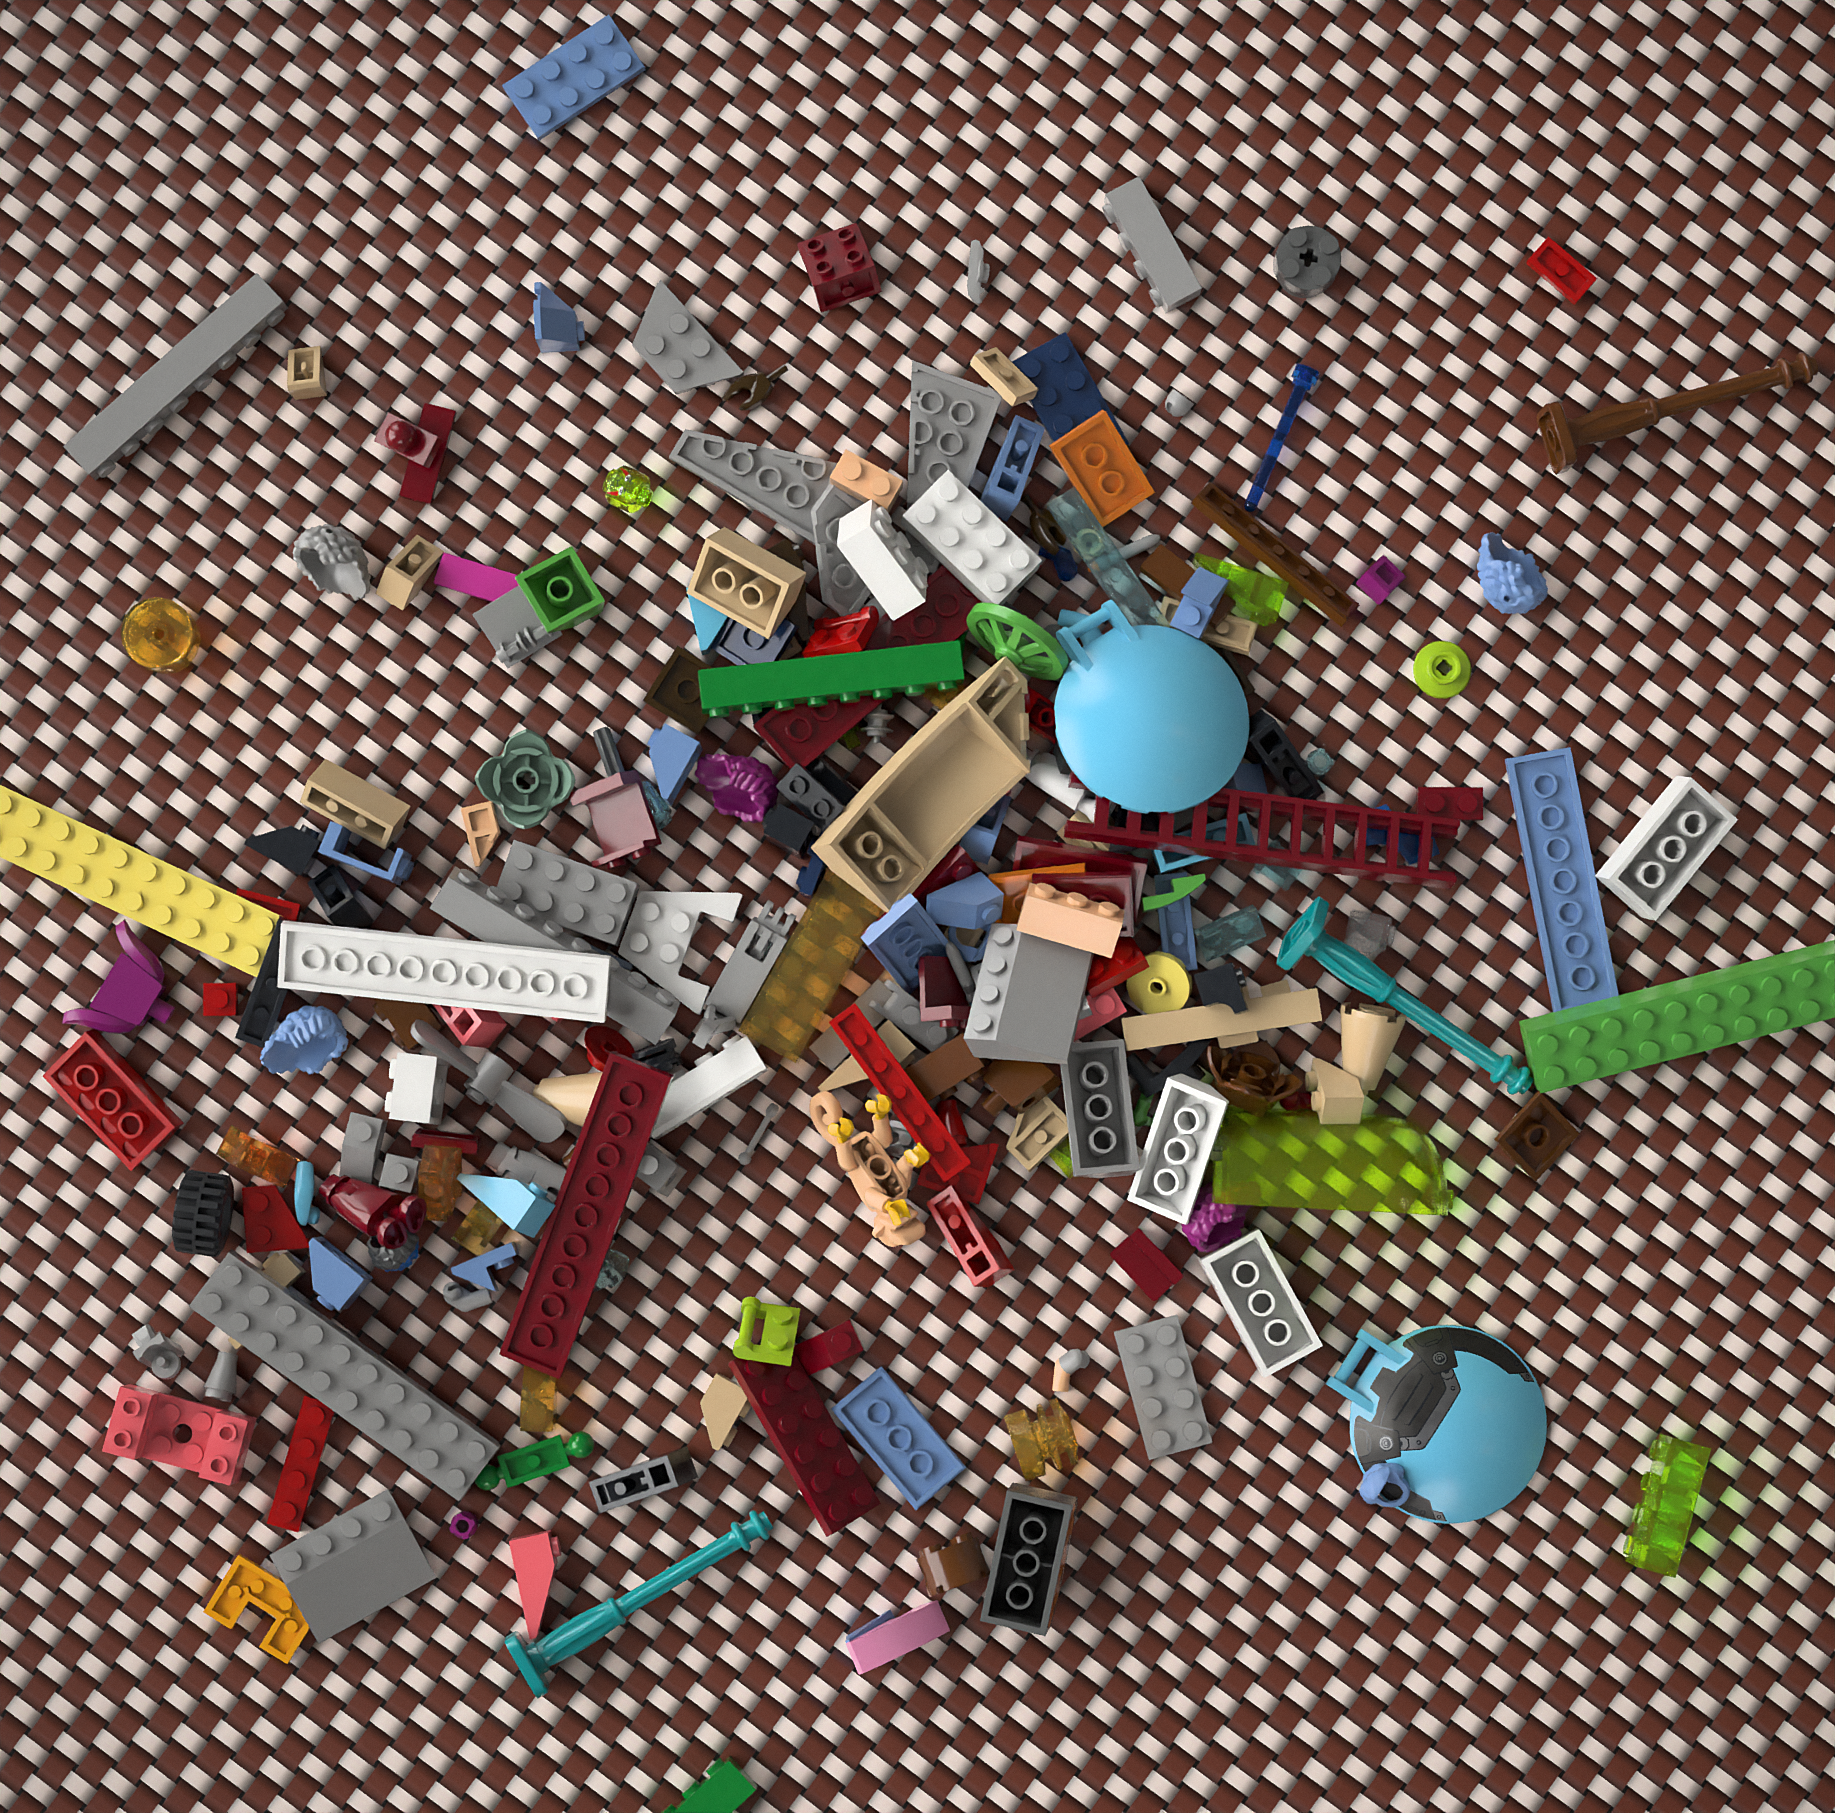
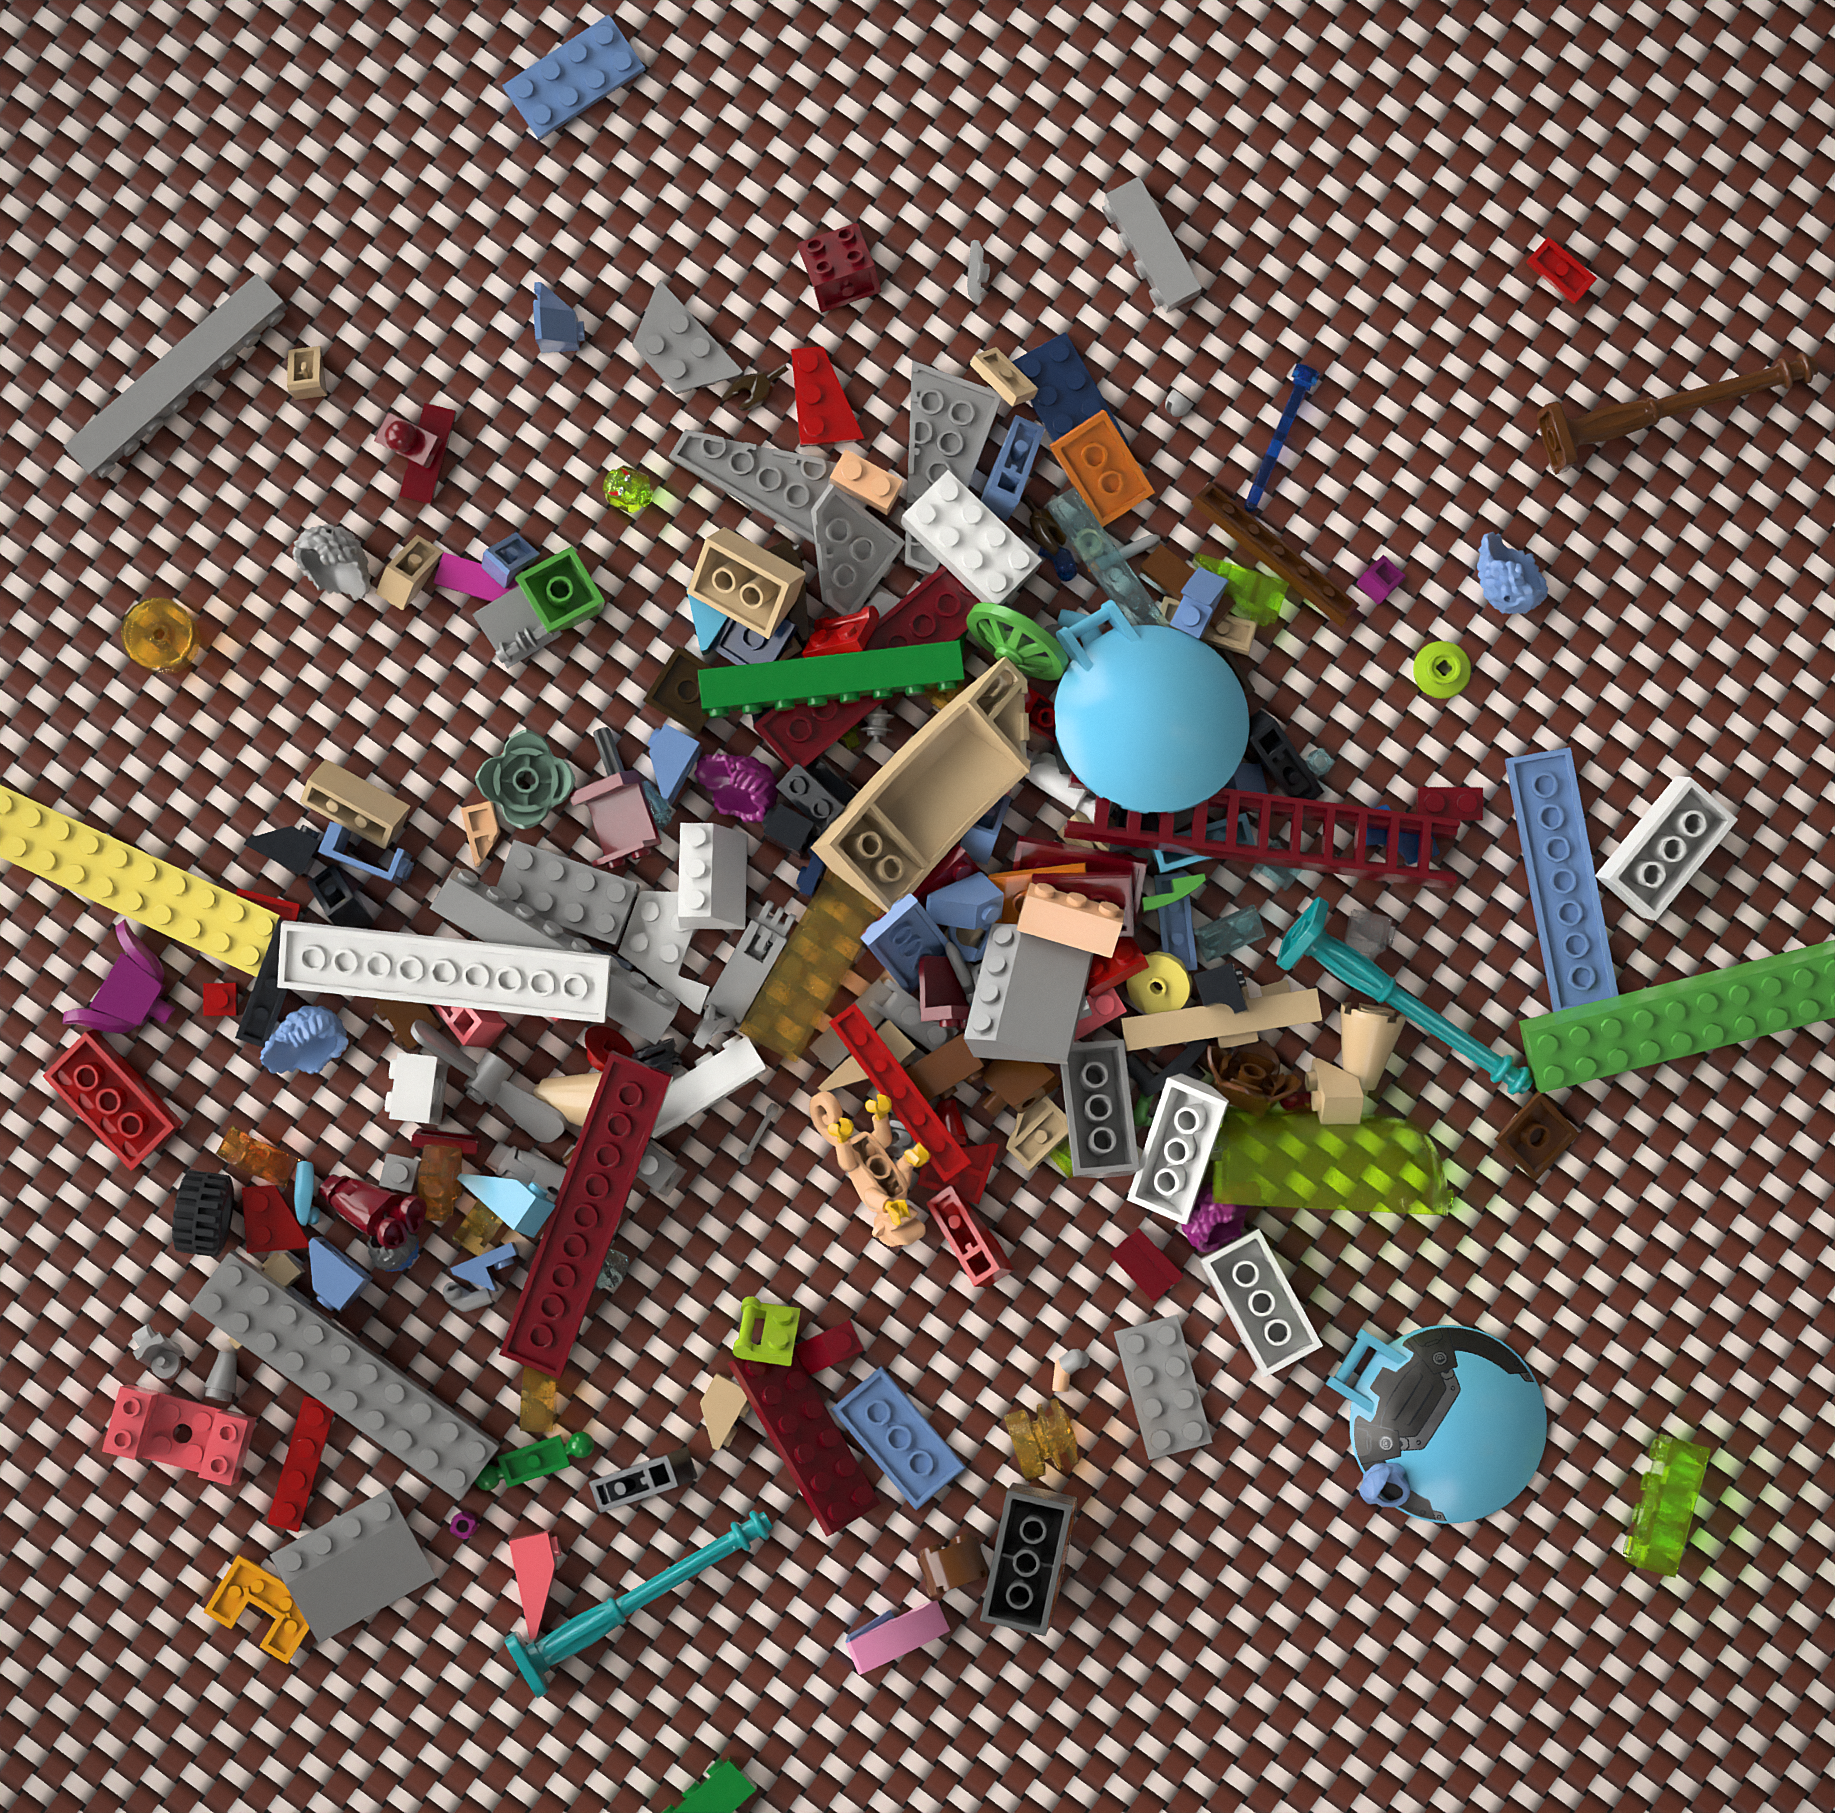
light grey slope [339,1112,388,1184] -> none
white brick [837,499,929,621] -> none
dark grey brick [1273,226,1341,298] -> none
none -> medium blue slope [481,532,540,589]
none -> white slope [678,823,748,929]
none -> red wing [791,346,865,447]

